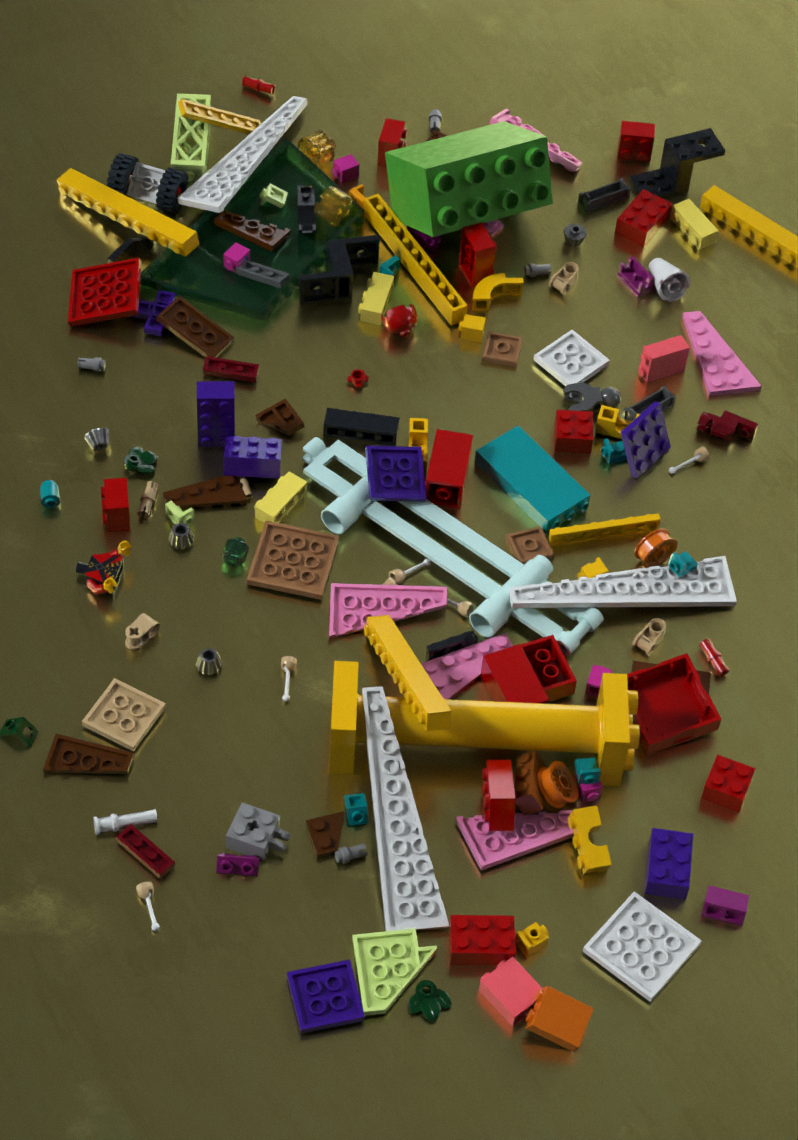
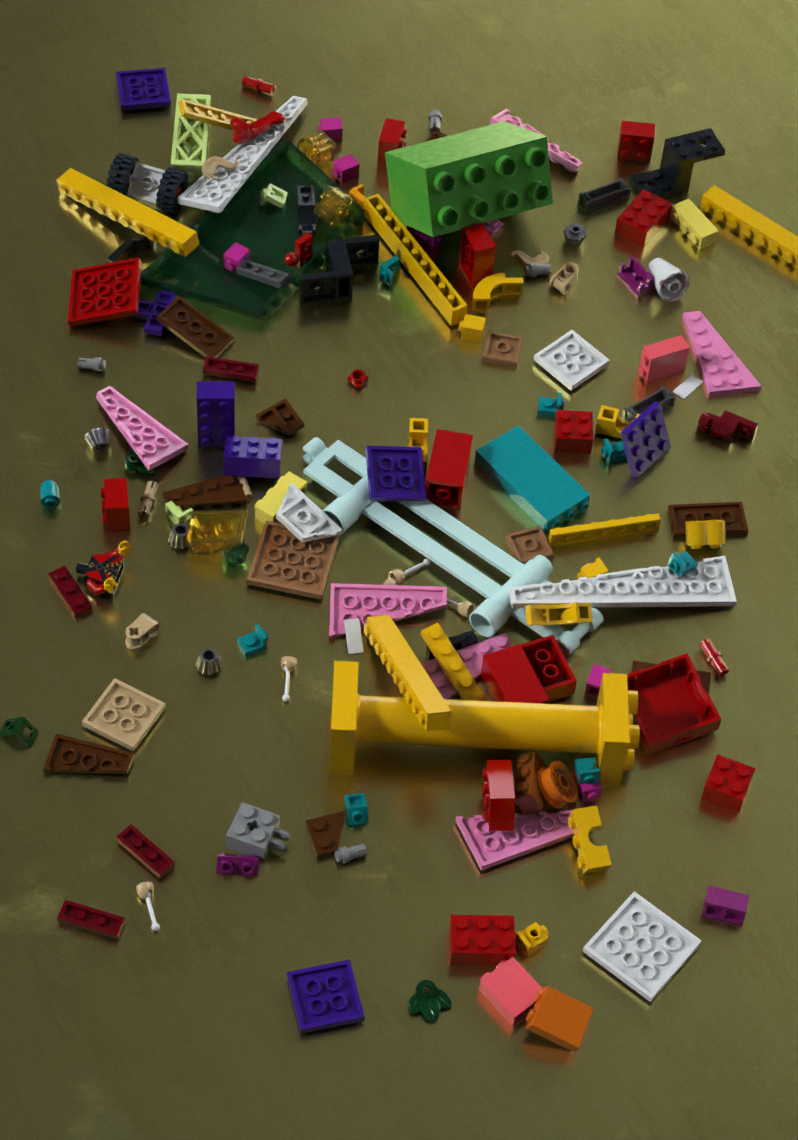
white pin [93,809,158,835] -> none
reddish brown wing [214,211,291,251] -> none
black brick [323,408,400,446] -> none
yellowish green wing [352,928,437,1016] -> none
light yellow brick [358,272,394,325] -> none
white wing [362,686,450,931] -> none
red cylinder [381,304,418,337] -> none
dark grey piece [563,382,622,416] -> none
tan piece [632,618,666,656] -> none
orange wheel [634,528,678,568] -> none
dark purple brick [645,828,693,900] -> none
hinge [669,446,710,474] -> none
none -> dark red plate [48,566,93,618]
none -> dark red plate [57,900,125,940]
none -> bright pink wing [96,386,188,471]
none -> dark purple plate [116,68,171,110]
none -> clear yellow slope [186,511,249,555]
none -> tan piece [201,156,238,180]
none -> red hair [230,111,286,144]
none -> teal bracket [237,624,269,657]
none -> white wing [276,483,342,542]
none -> red plate [284,232,313,269]
none -> dark pink brick [317,117,343,143]
none -> white sticker [344,618,364,654]
none -> yellow plate [420,623,487,701]
none -> tan piece [510,251,550,266]
none -> yellow arch [525,602,592,626]
none -> teal bracket [537,392,565,417]
none -> reddish brown tile [668,502,748,538]
none -> white sticker [673,375,703,399]
none -> yellow brick [685,520,726,549]

